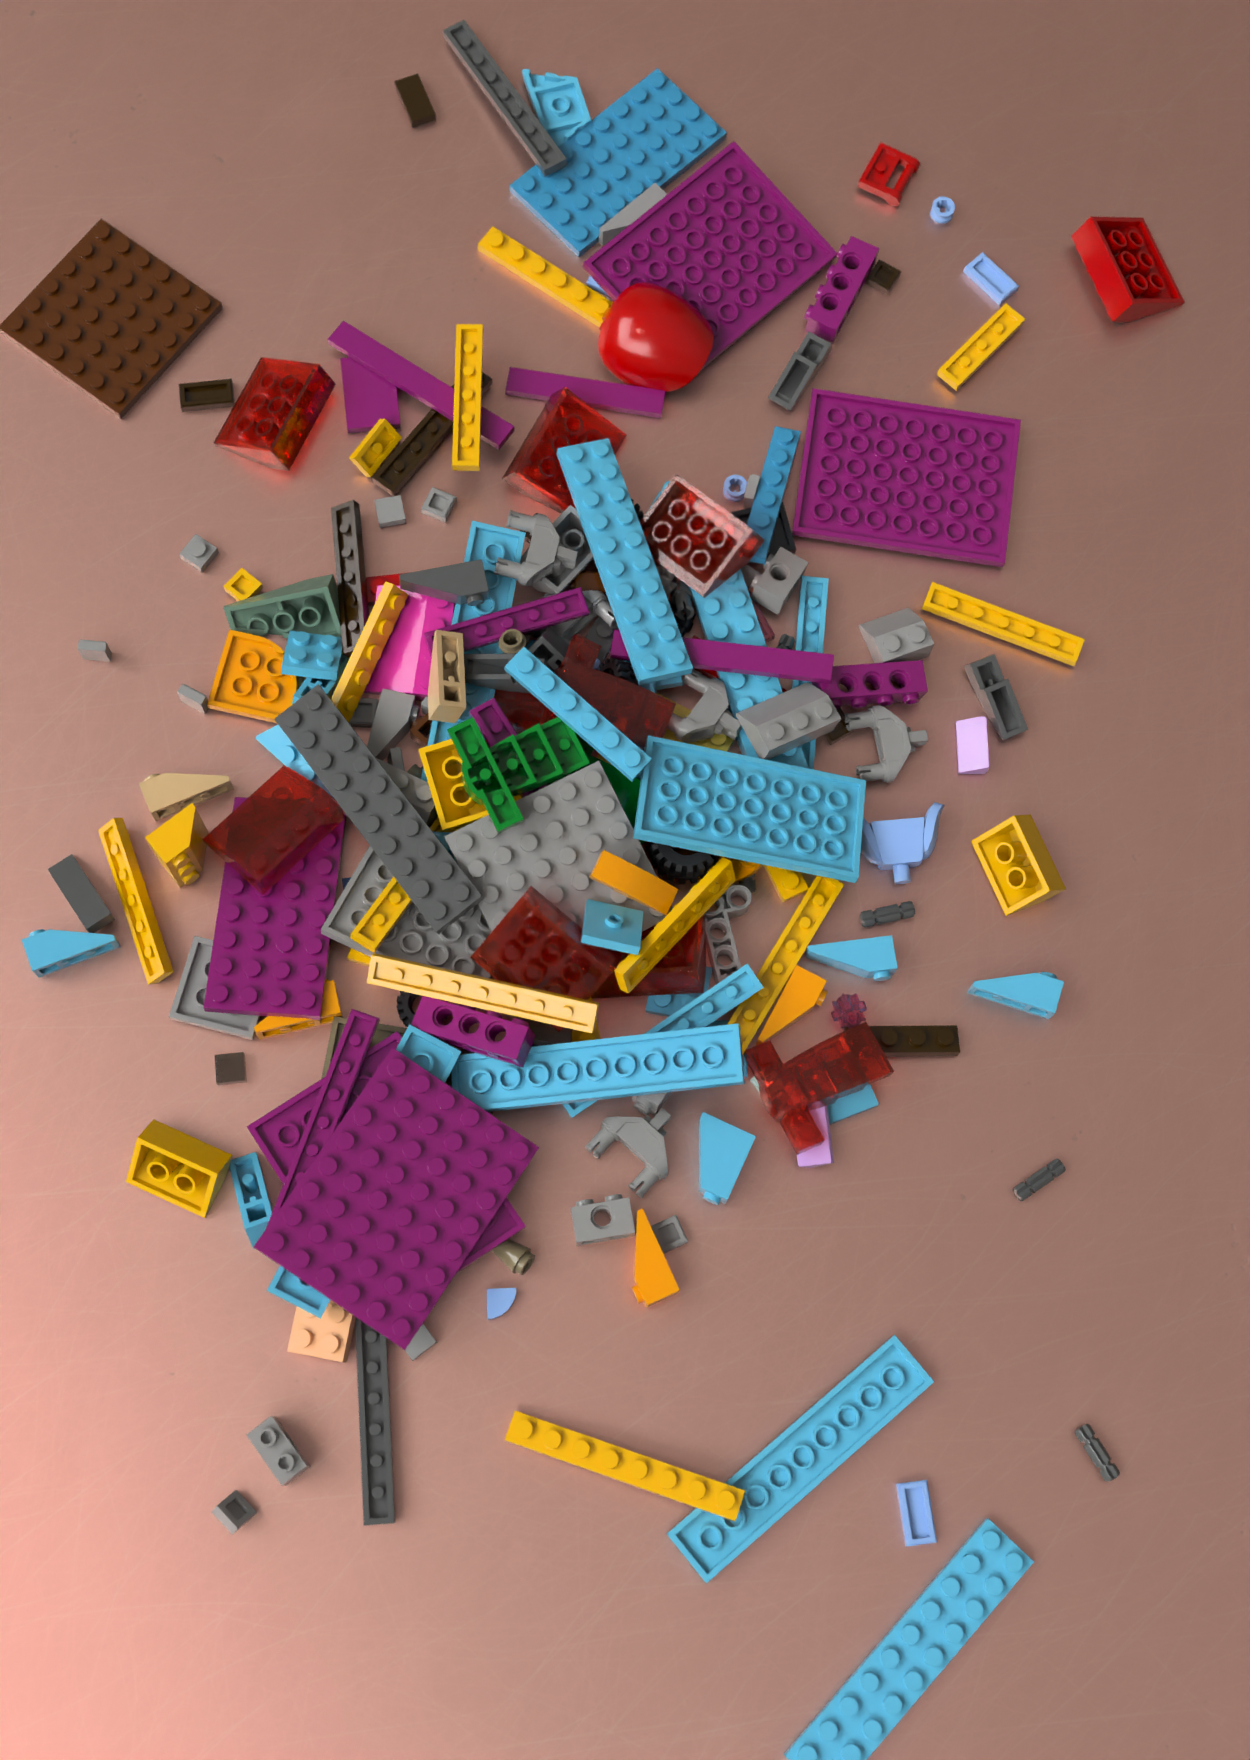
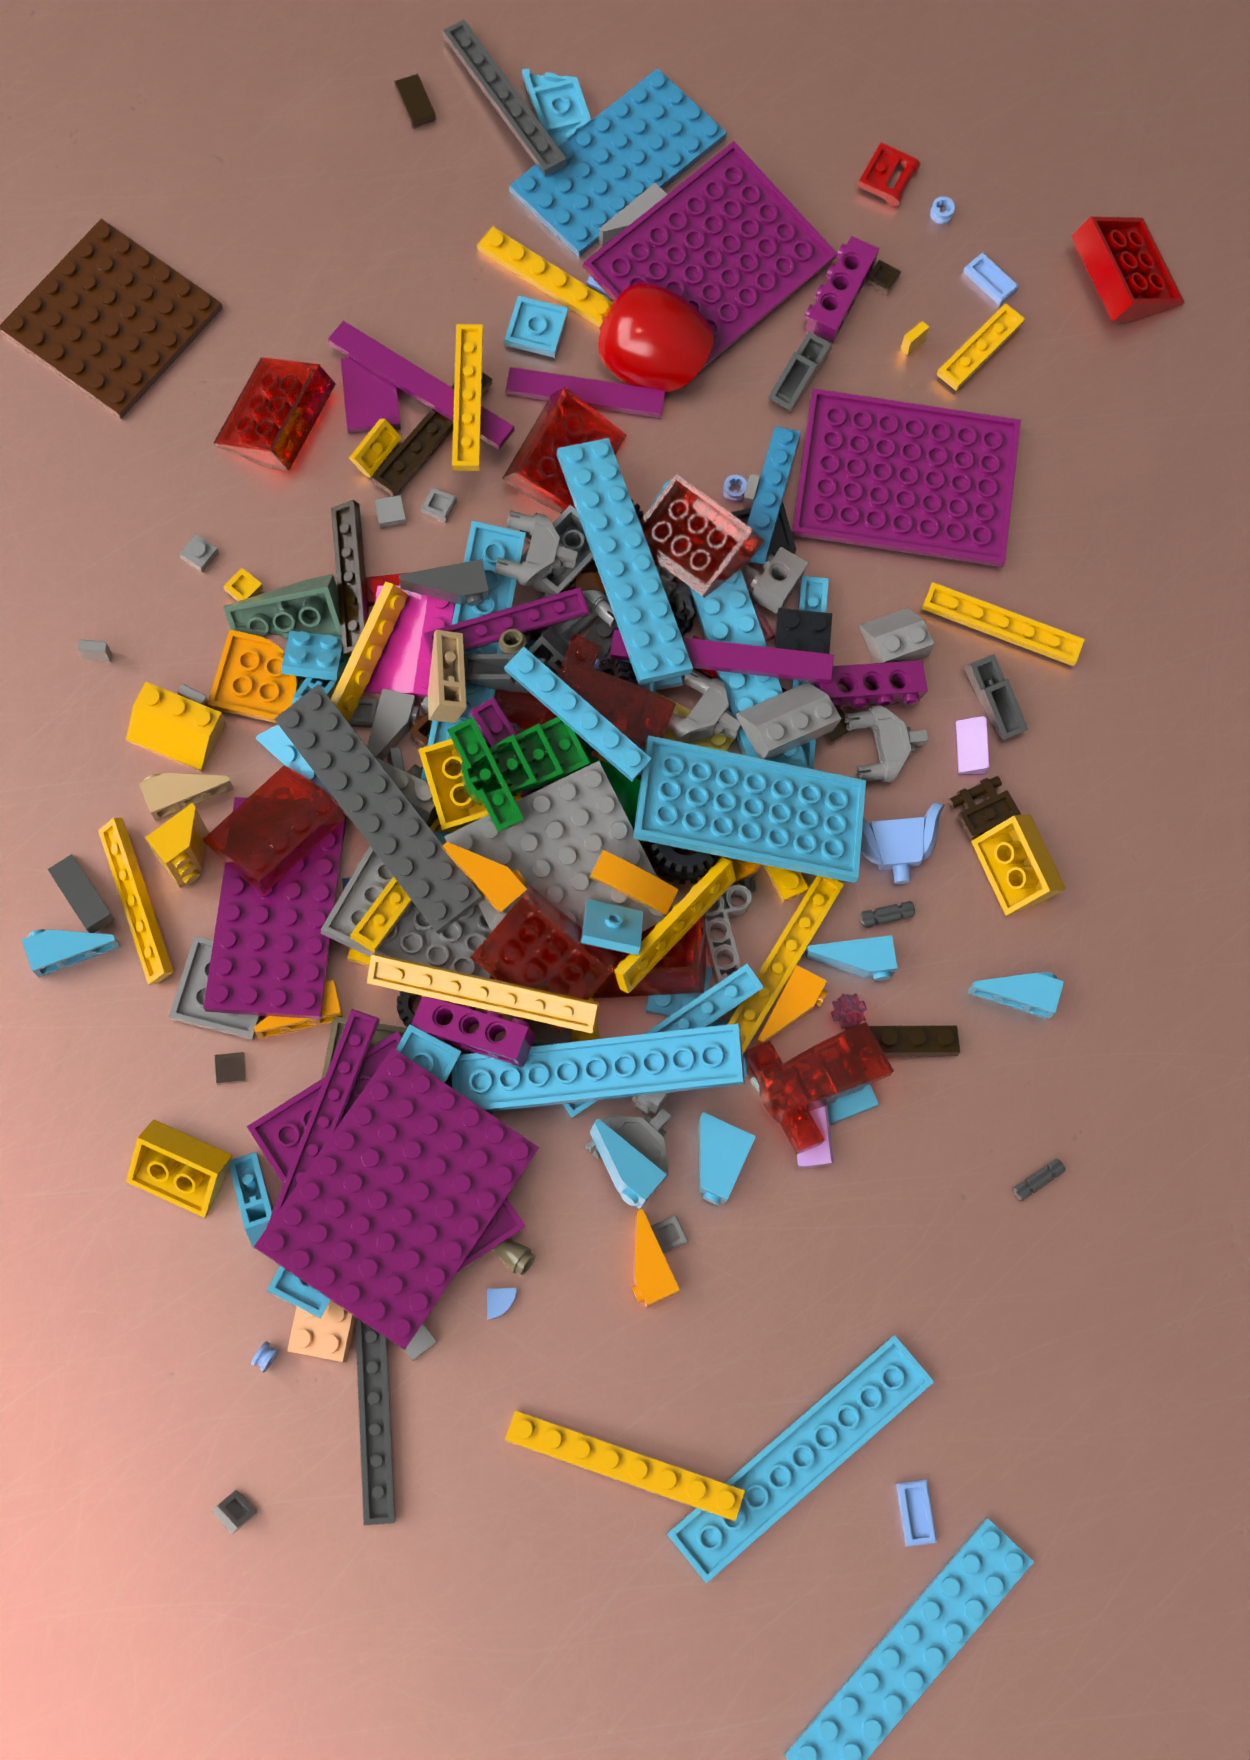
dark brown tile [179,379,235,412] -> none
light grey brick [247,1416,311,1486] -> none
light grey brick [571,1194,635,1246] -> none
dark grey axle [1075,1424,1120,1482] -> none
none -> yellow slope [126,682,226,772]
none -> light blue bush [251,1341,279,1372]
none -> light orange slope [442,842,527,913]
none -> medium azure plate [504,295,568,358]
none -> medium azure slope [590,1118,667,1209]
none -> black plate [774,608,832,654]
none -> yellow tile [901,321,929,356]
none -> dark brown plate [948,776,1021,840]

